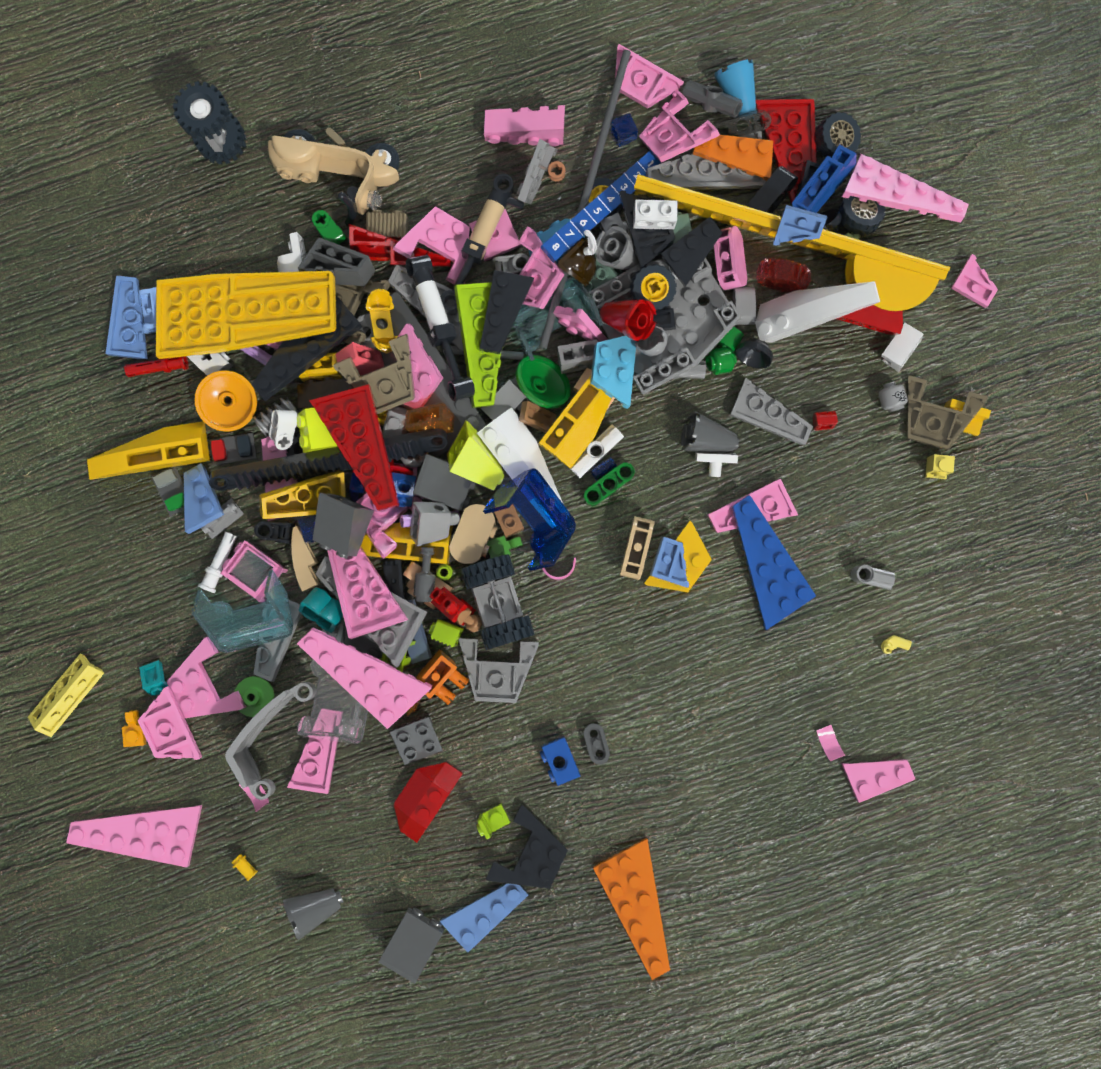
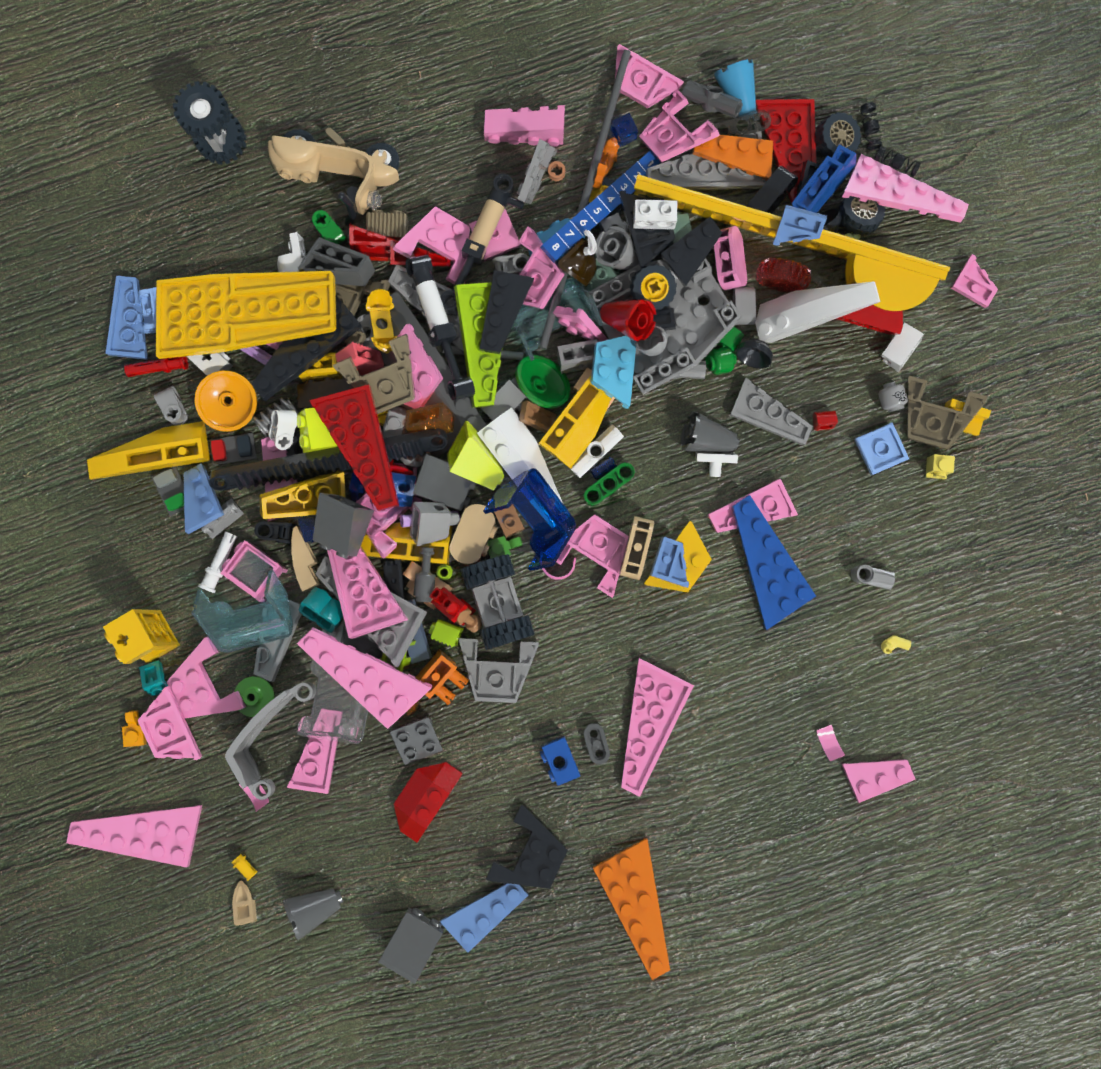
light yellow fence [28,653,104,737] -> none
lime bracket [476,803,511,839] -> none
none -> yellow plate [103,609,180,664]
none -> light grey piece [154,386,188,426]
none -> tan plate [232,881,257,926]
none -> bright pink wing [546,514,629,598]
none -> orange animal [593,137,620,189]
none -> bright pink wing [621,658,694,797]
none -> light blue plate [854,423,909,476]
none -> black piece [860,102,882,150]
none -> black piece [874,145,921,177]

